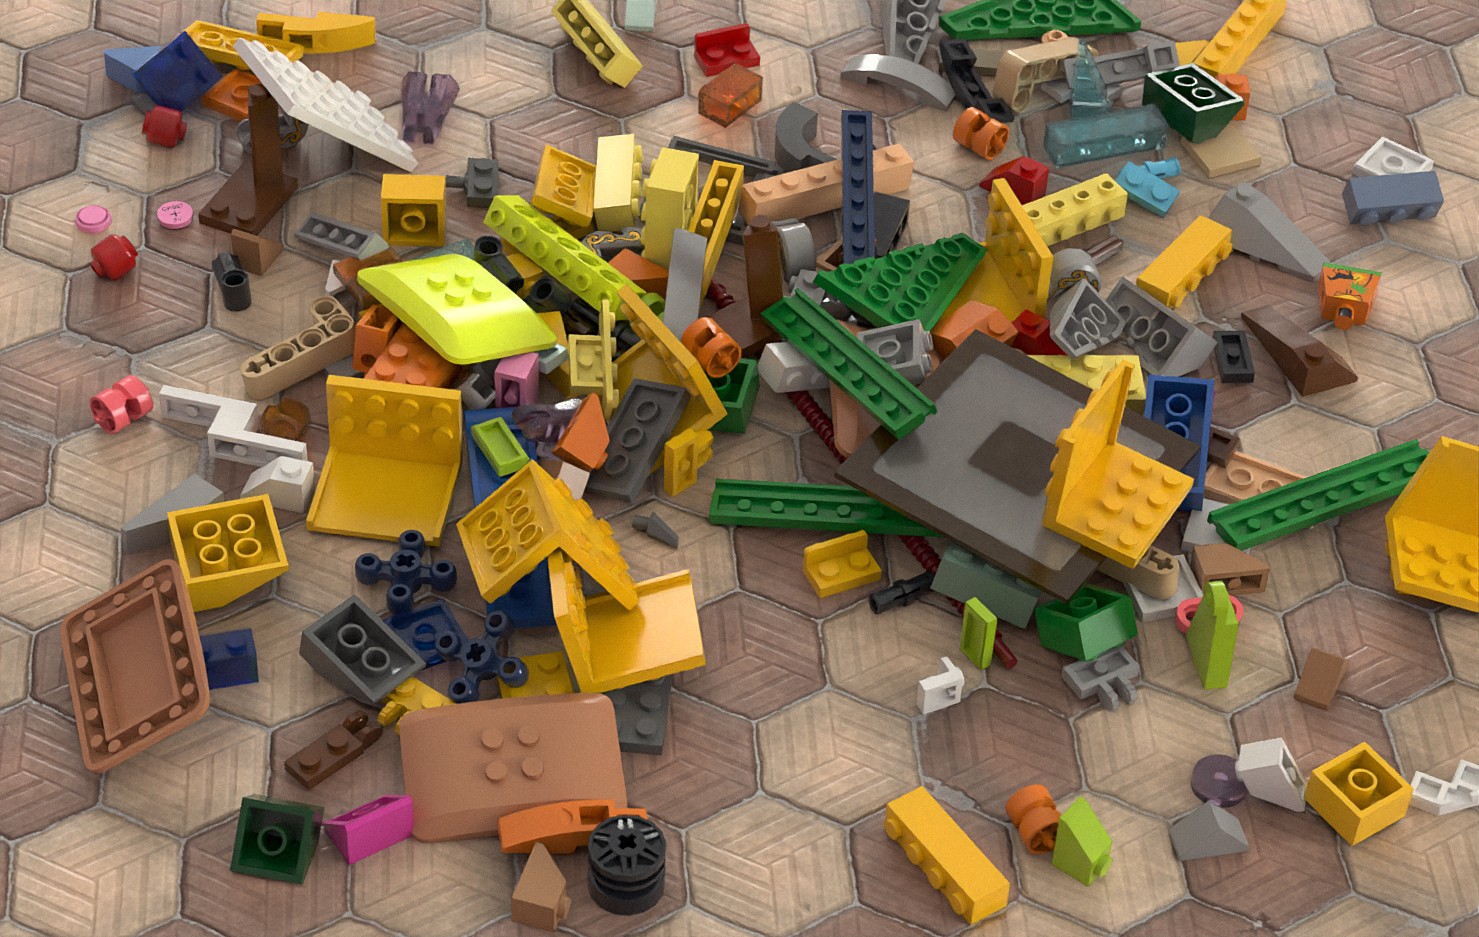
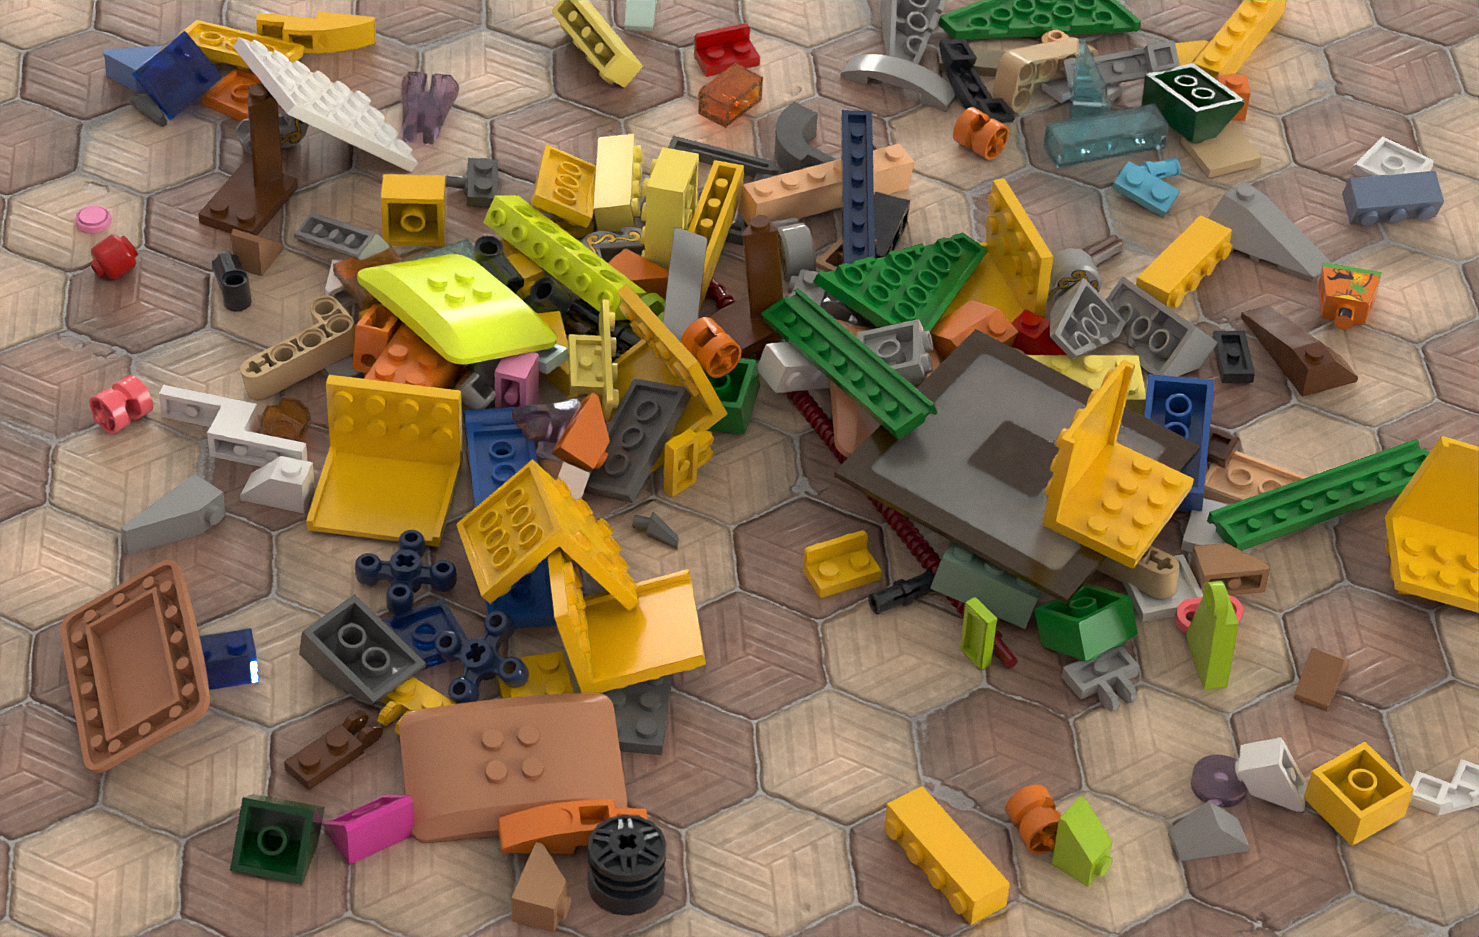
red head [141,105,187,148] -> none
bright pink piece [157,201,193,229] -> none
yellow slope [167,494,289,612] -> none
lime tile [471,417,530,477] -> none
green plate [709,478,945,538] -> none
white bracket [917,656,964,715] -> none
red slope [979,156,1049,205] -> none
light yellow brick [1022,173,1128,247] -> none

